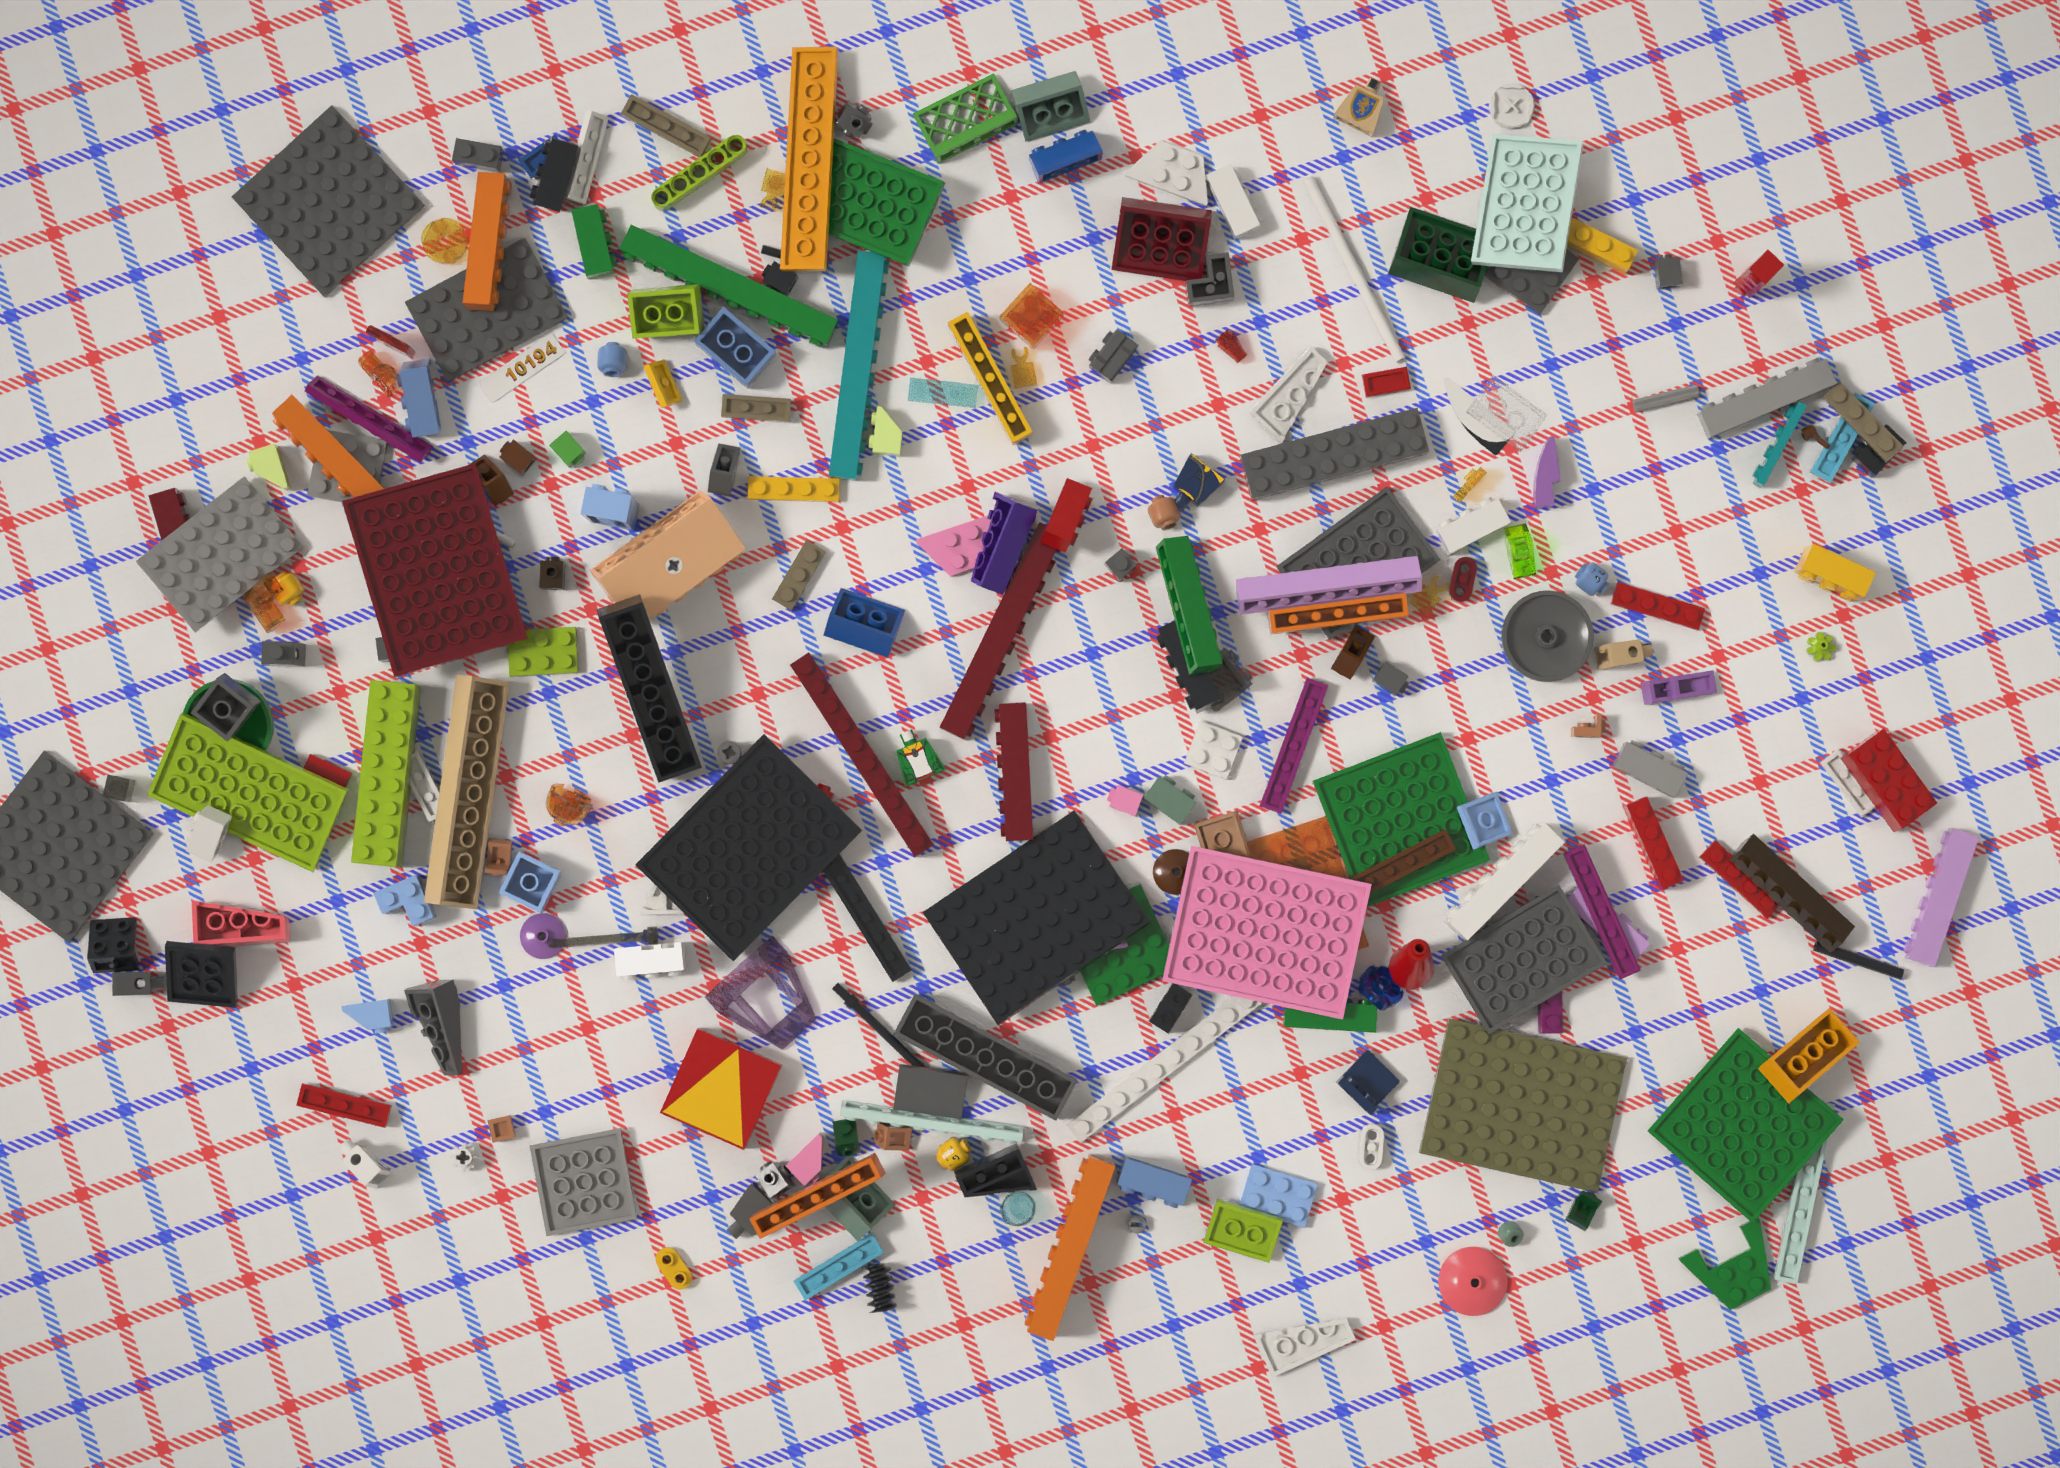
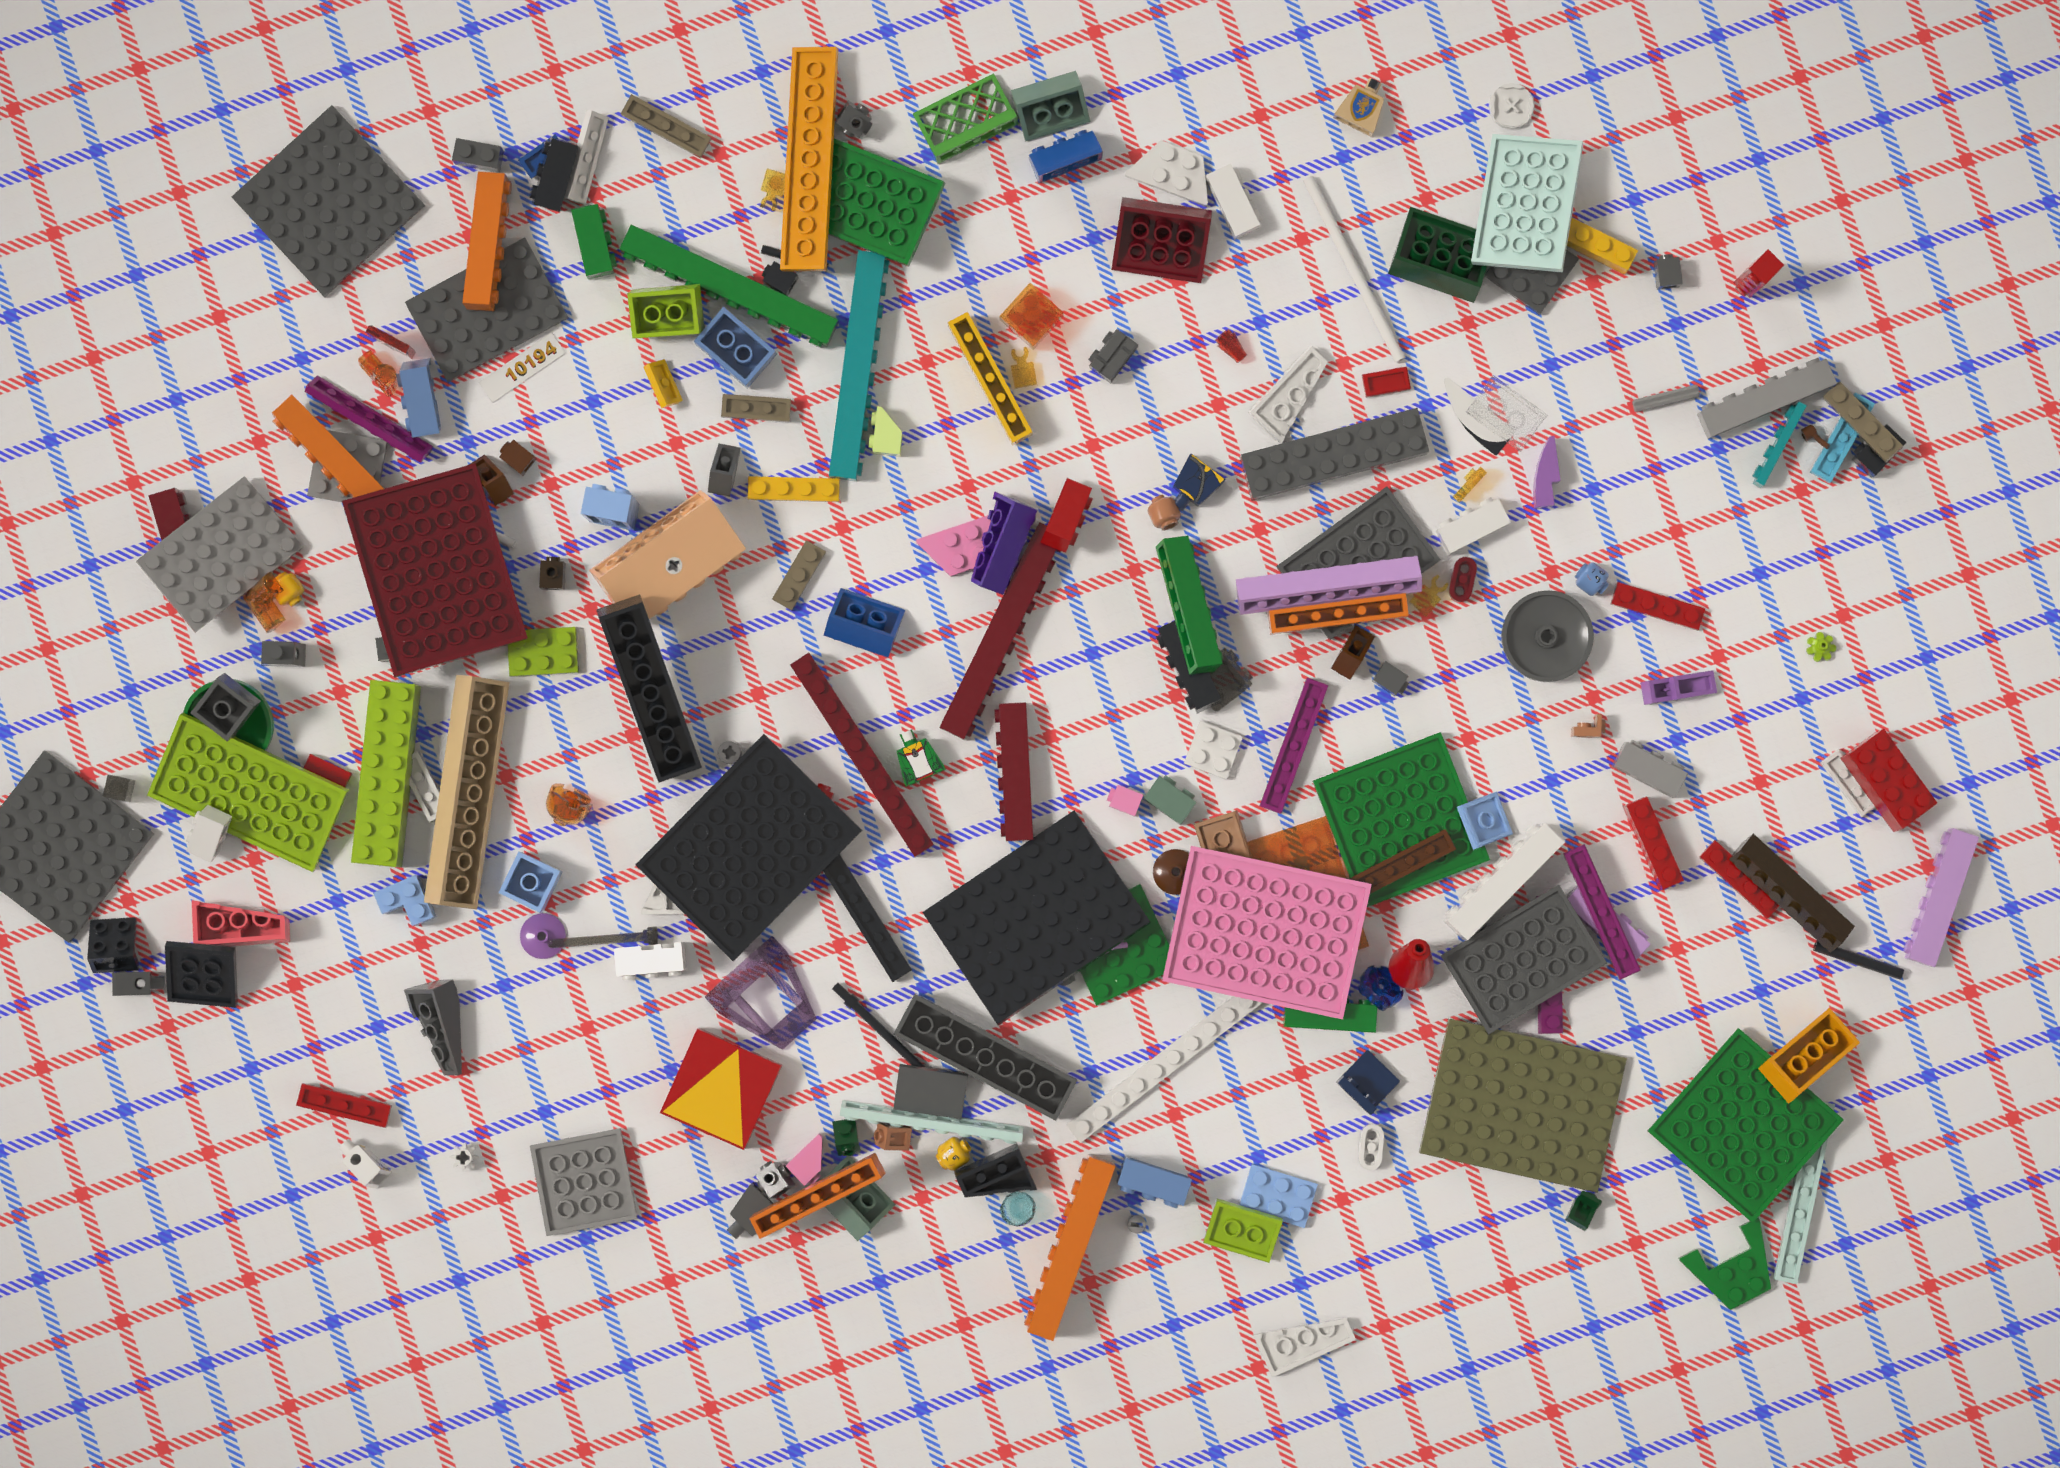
yellowish green slope [247,444,291,491] -> none
light blue slope [341,999,394,1034] -> none
clear yellow plate [421,218,468,264] -> none
nougat bracket [484,838,512,876] -> none
nougat plate [487,1115,516,1143] -> none
bright green brick [549,431,586,468] -> none
medium blue head [597,342,627,377] -> none
lime beam [651,135,747,211] -> none
yellow plate [656,1247,692,1290] -> none
medium azure plate [794,1233,884,1300] -> none
black piece [862,1263,897,1313] -> none
clear light blue tile [908,377,978,408] -> none
dark grey brick [1104,548,1137,582] -> none
black brick [1148,983,1192,1034] -> none
dark grey brick [1185,252,1235,307] -> none
coral dish [1438,1247,1507,1316] -> none
sand green piece [1498,1221,1524,1247] -> none
clear neon green slope [1504,523,1536,579] -> none
tan torso [1594,639,1653,670] -> none
yellow brick [1794,544,1876,602] -> none

